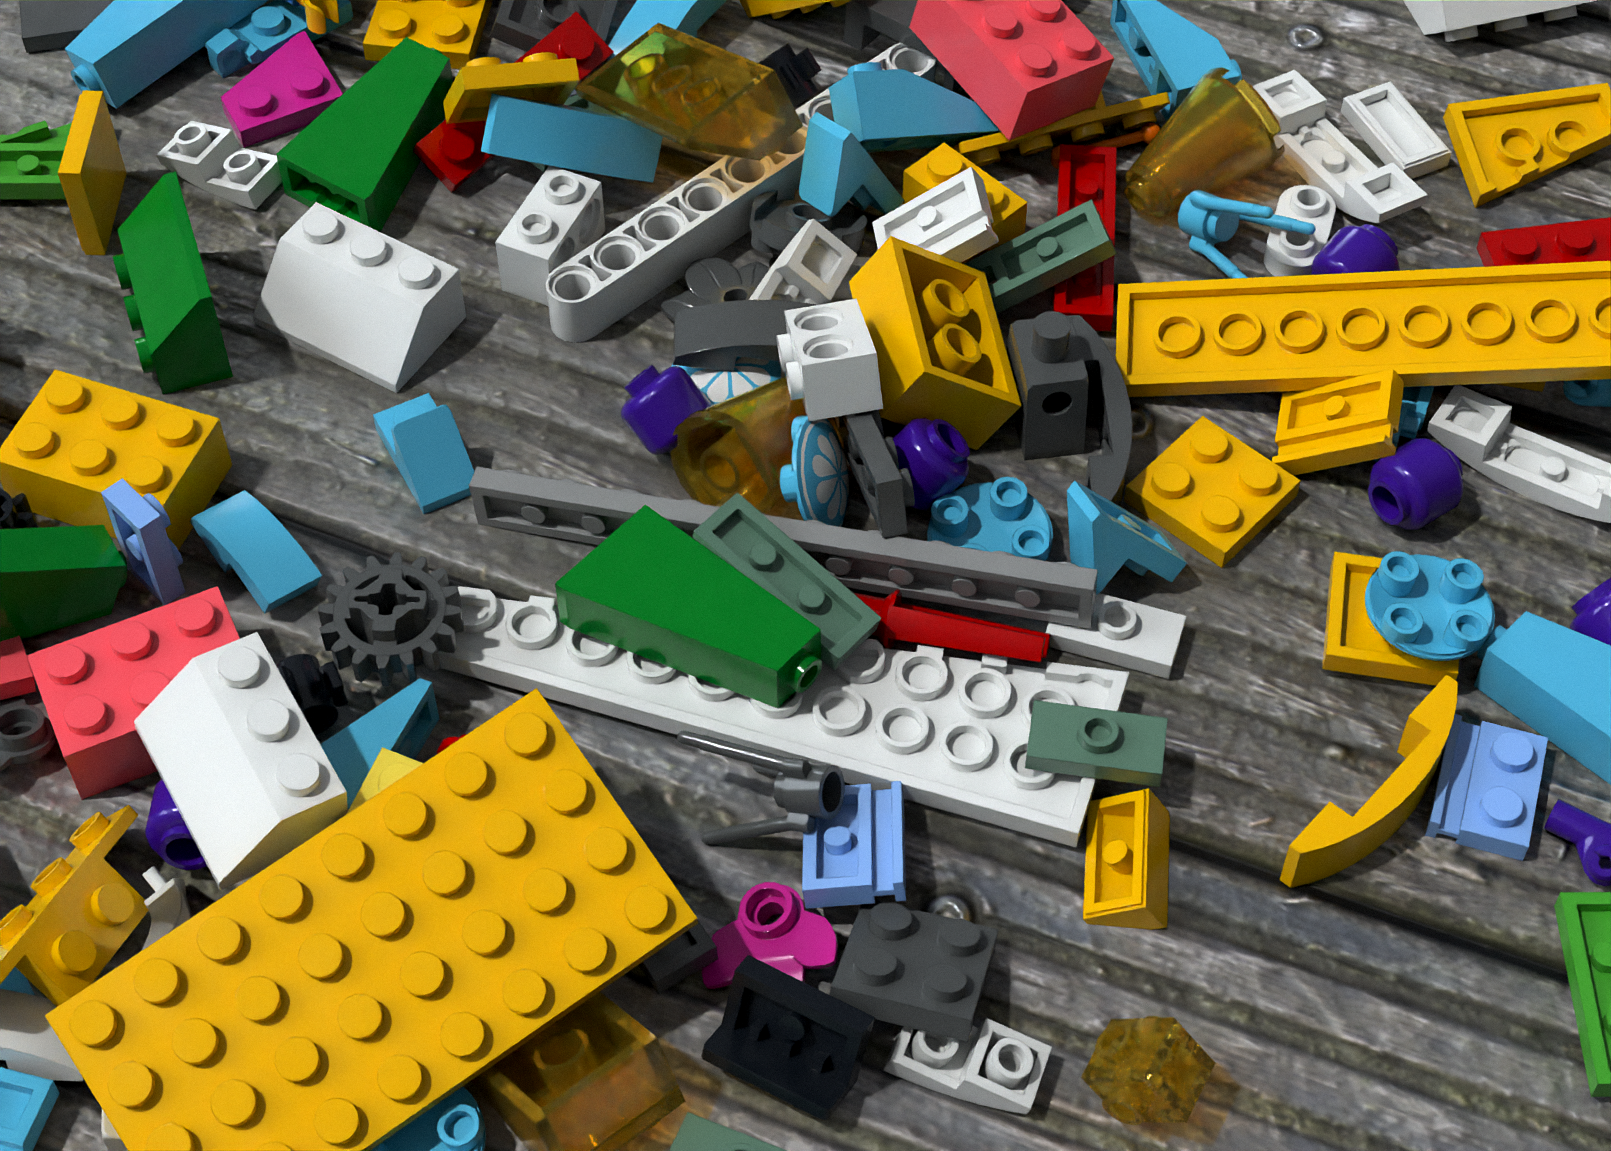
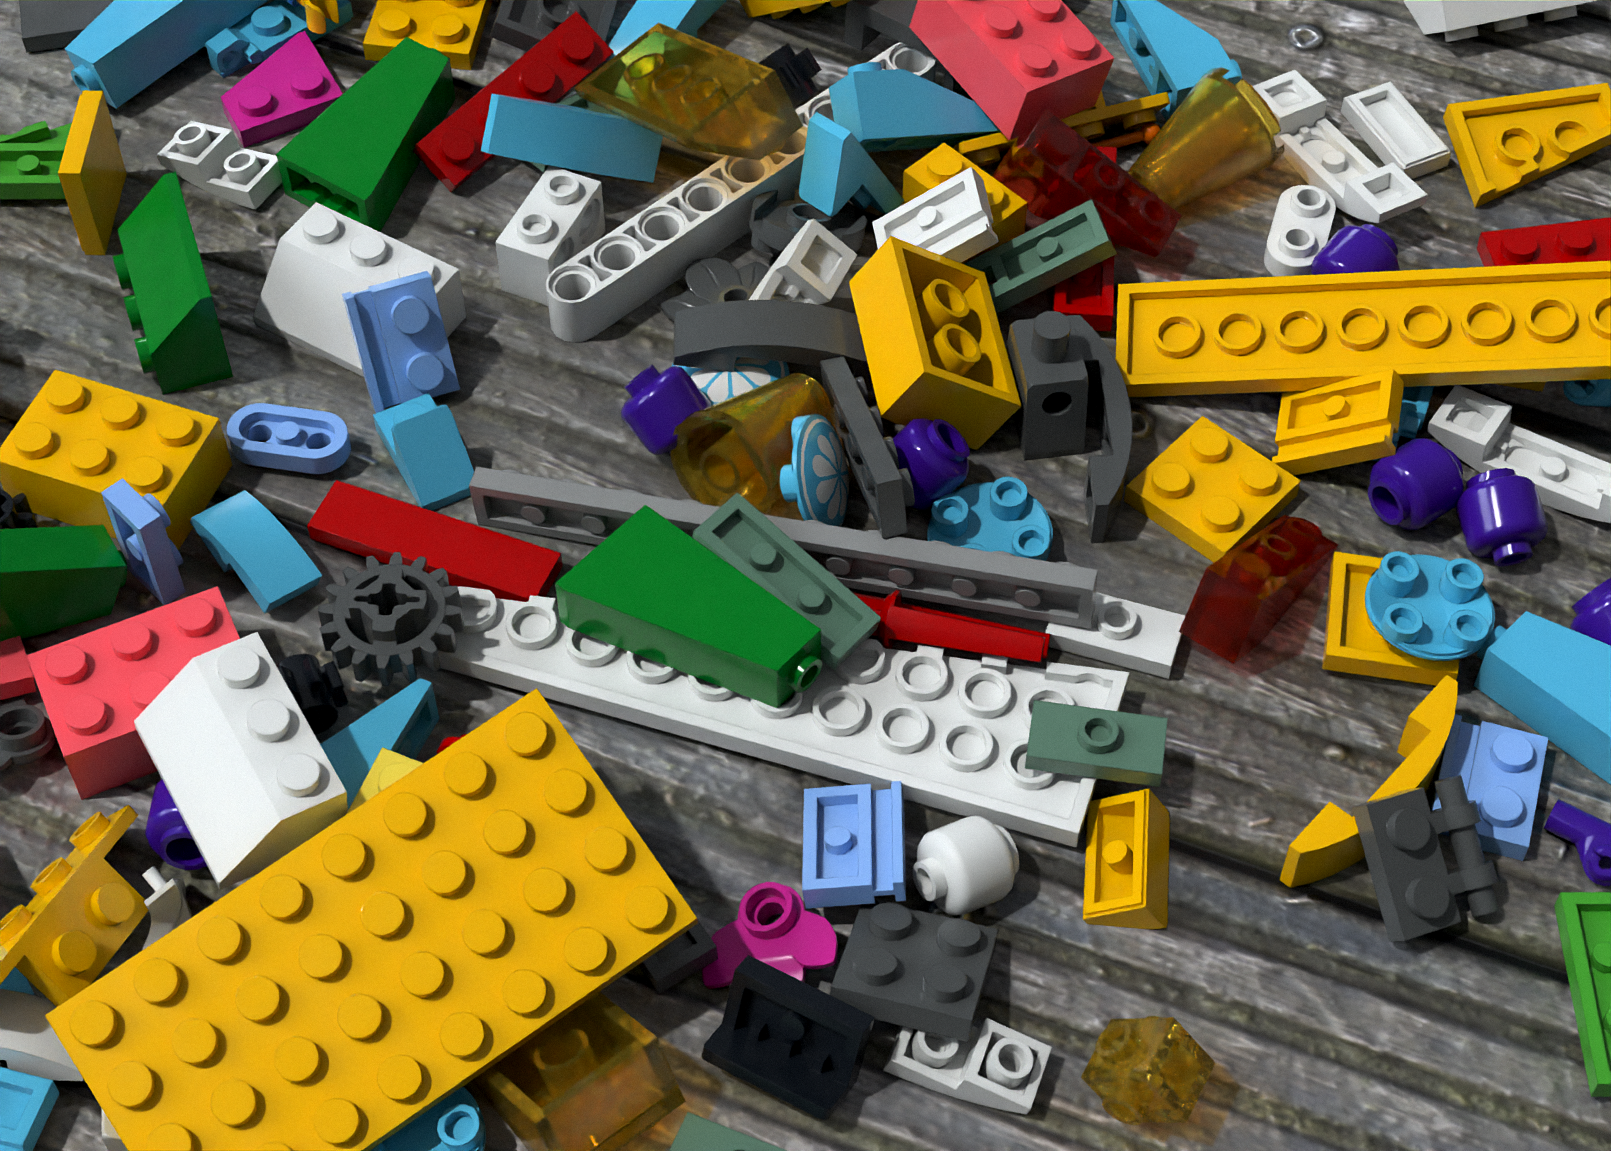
yellow plate [443,52,580,124] -> none
dark grey plant [677,731,845,844] -> none
white brick [776,298,883,421] -> none
medium azure slope [1067,480,1187,595] -> none
medium azure plant [1178,190,1316,279] -> none
none -> light blue plate [227,403,351,474]
none -> red tile [307,480,563,602]
none -> light blue plate [342,271,460,413]
none -> white head [913,815,1019,916]
none -> clear red slope [992,109,1182,257]
none -> clear red slope [1179,514,1339,664]
none -> dark grey plate [1352,775,1499,941]
none -> dark purple head [1456,468,1548,566]

